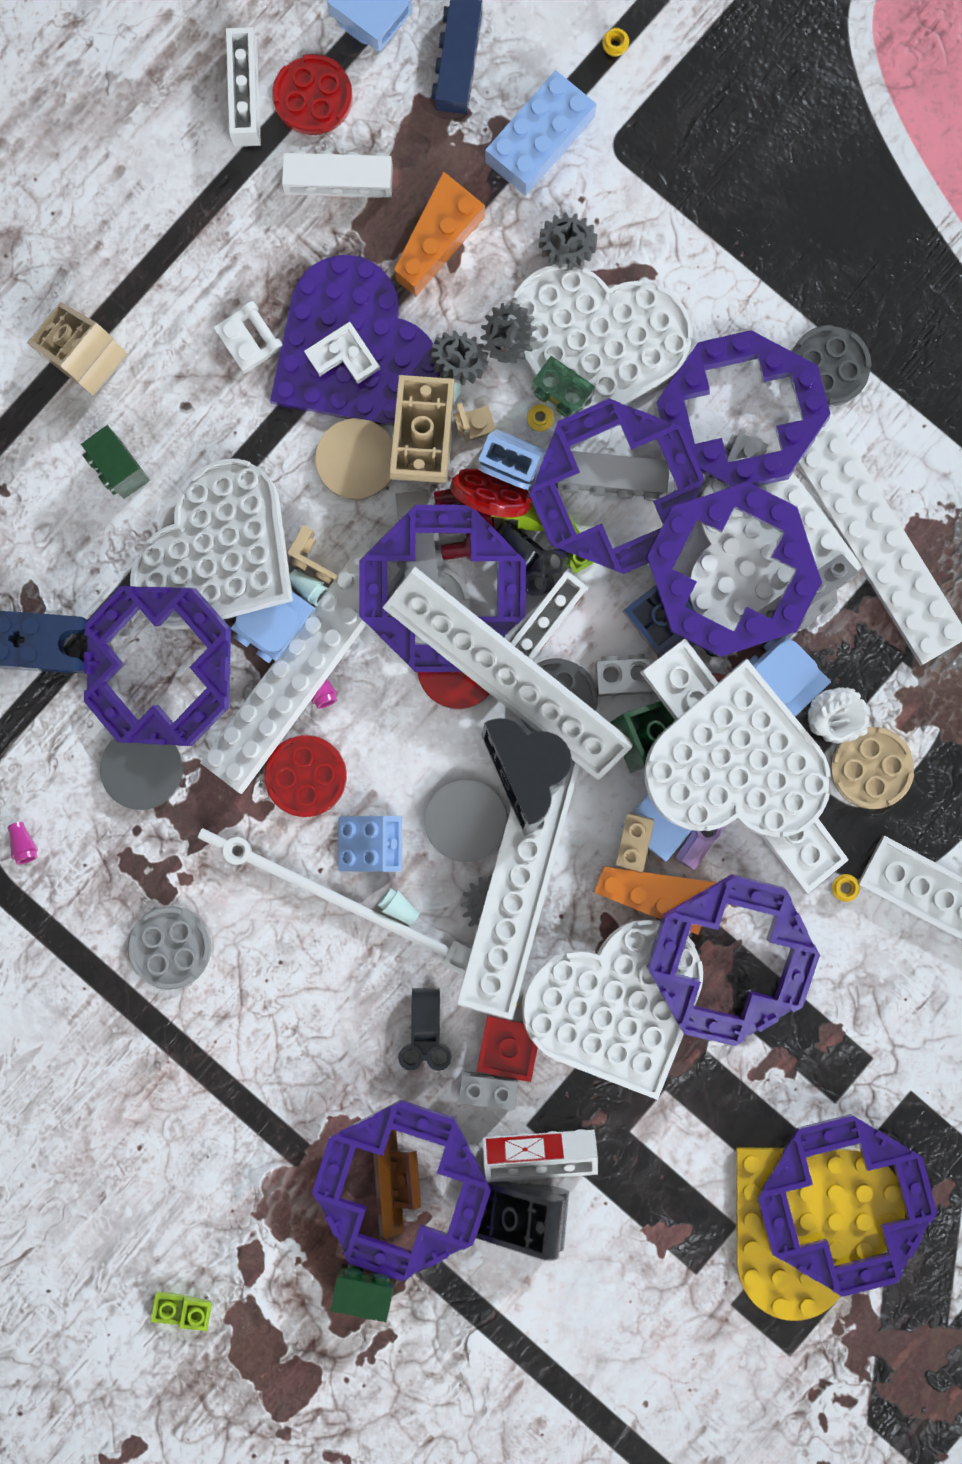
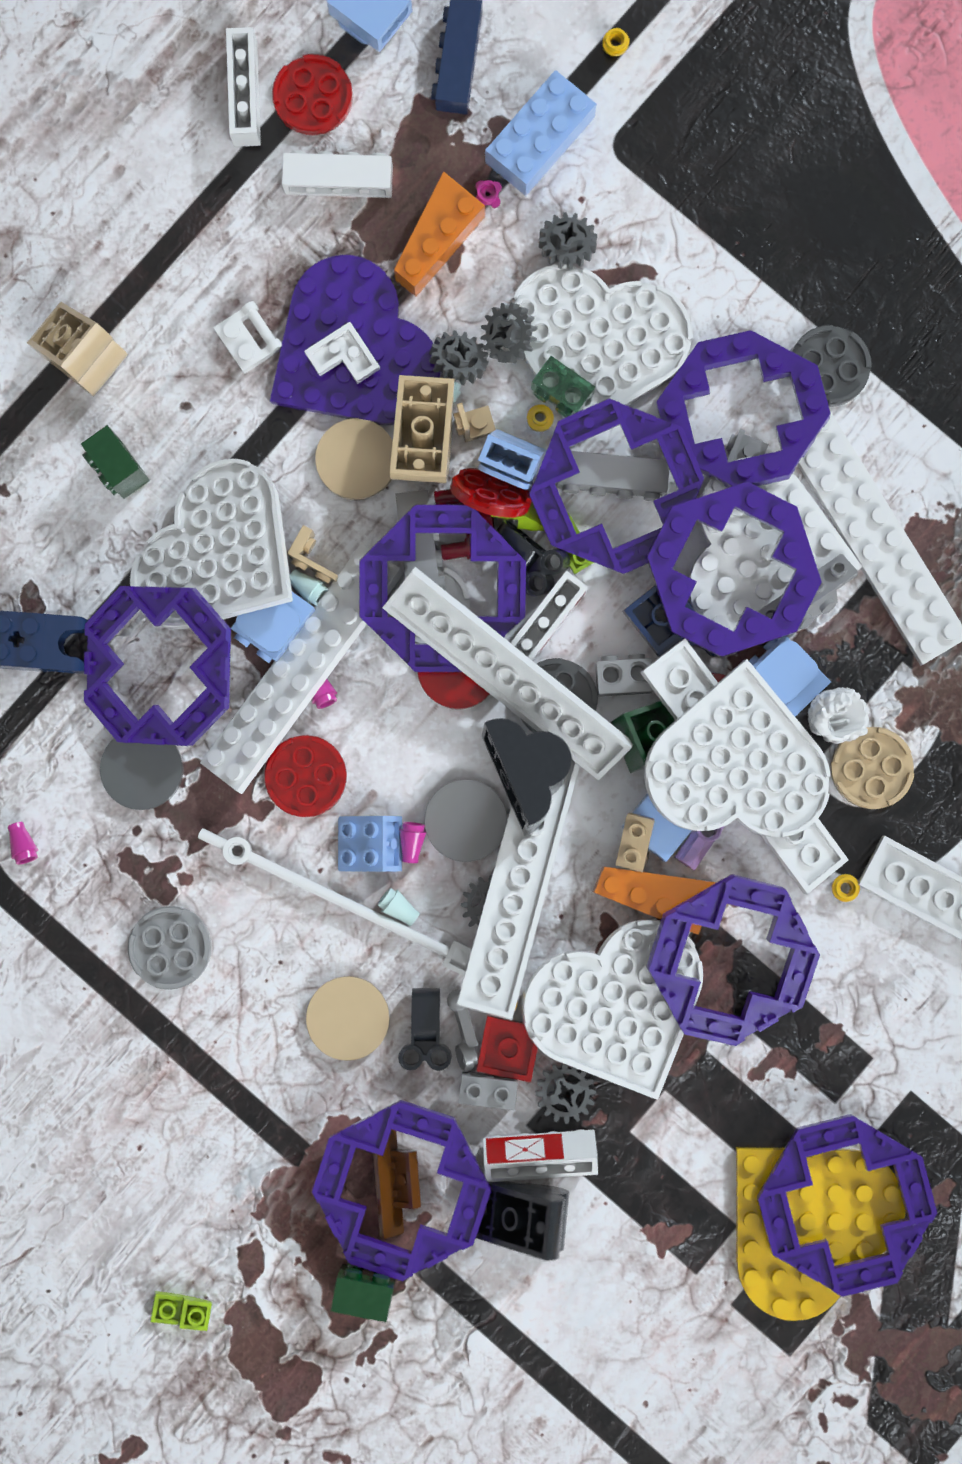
none -> tan tile [306,976,390,1061]
none -> dark pink cone [399,822,427,863]
none -> light grey piece [447,990,478,1072]
none -> dark pink plate [475,180,502,208]
none -> dark grey gear [535,1063,596,1124]

